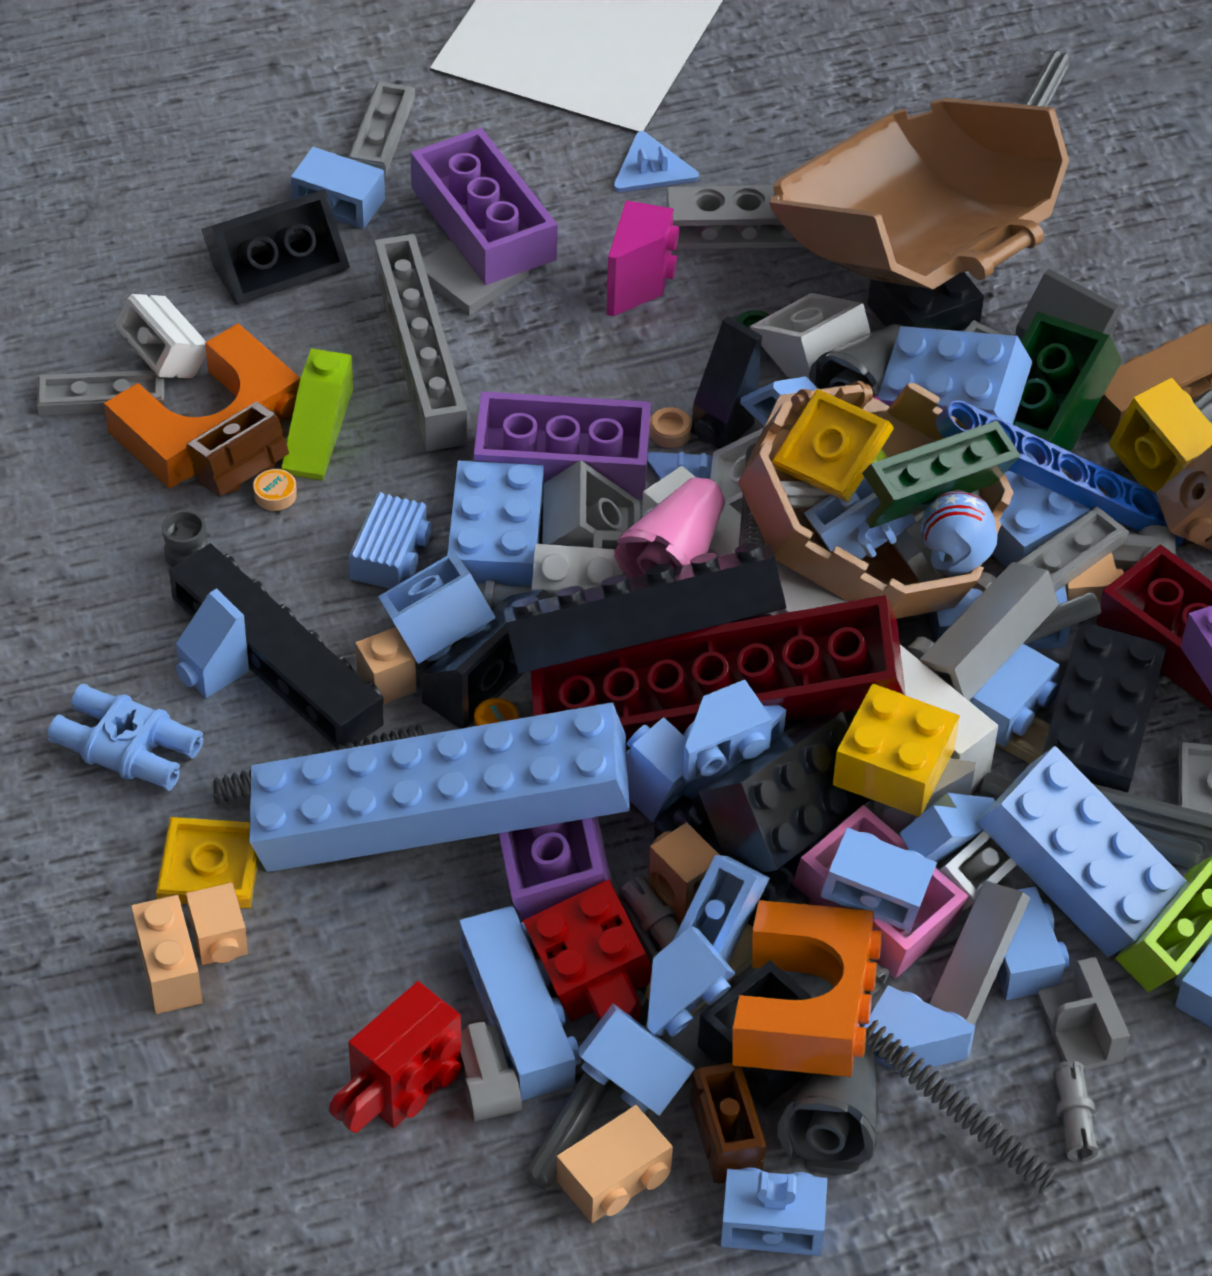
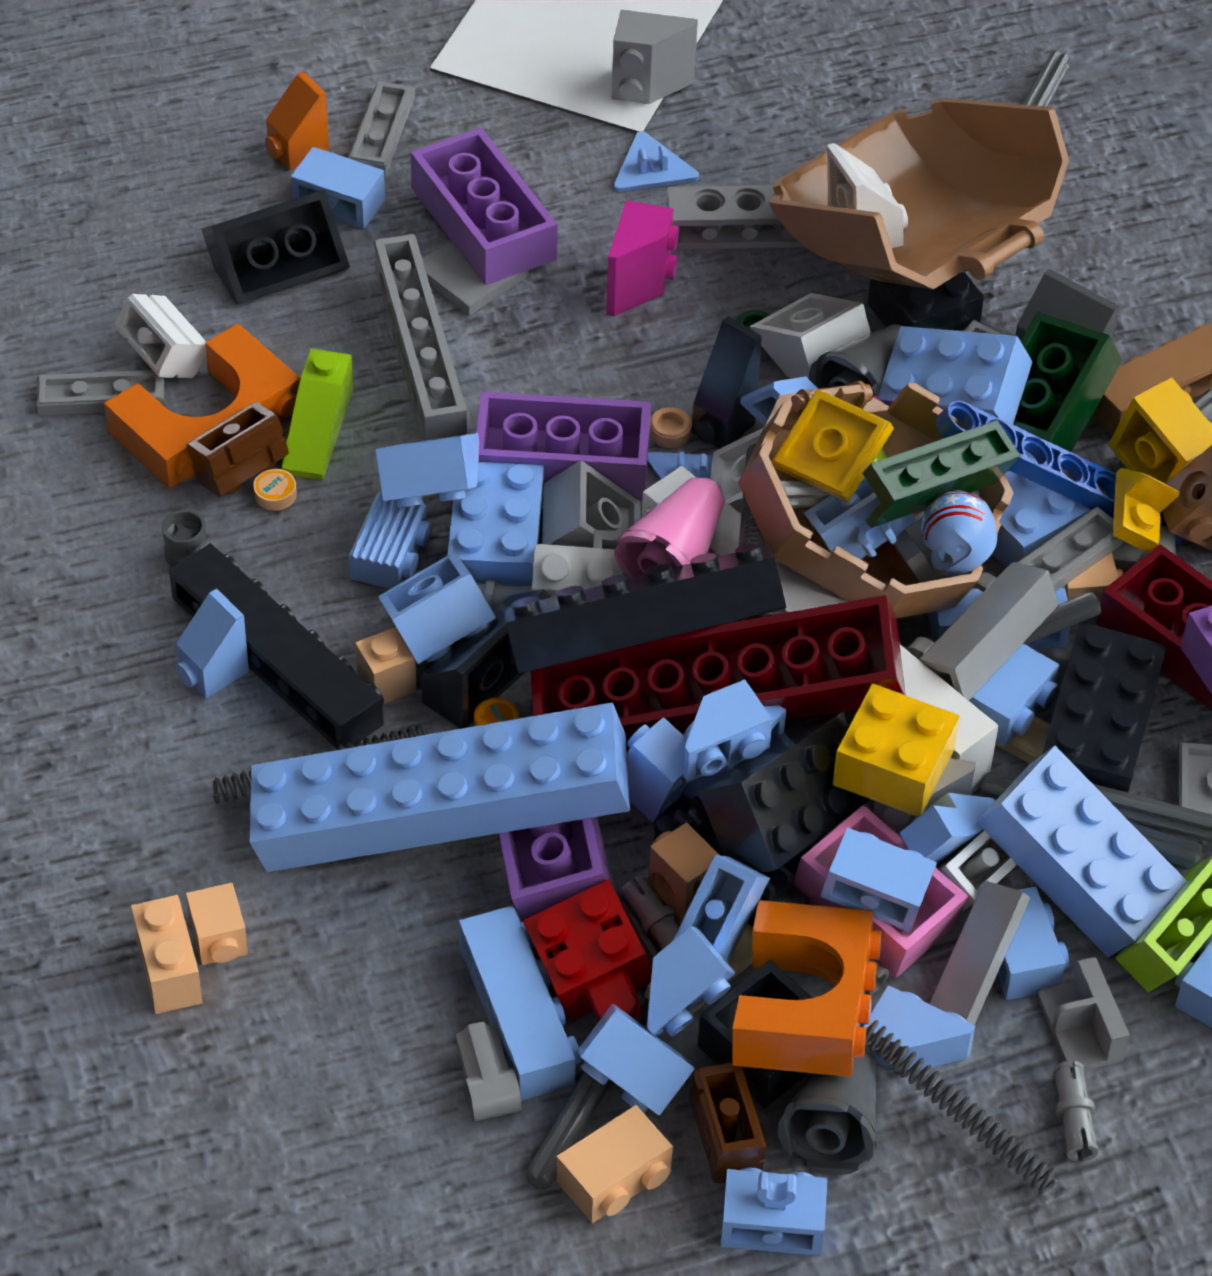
light blue pin [48,683,203,791] -> none
yellow tile [156,817,259,909] -> none
red brick [329,981,462,1133] -> none
none -> orange slope [265,71,329,170]
none -> light blue slope [375,433,479,508]
none -> light grey slope [611,9,698,104]
none -> white slope [827,143,908,248]
none -> yellow slope [1113,468,1180,553]

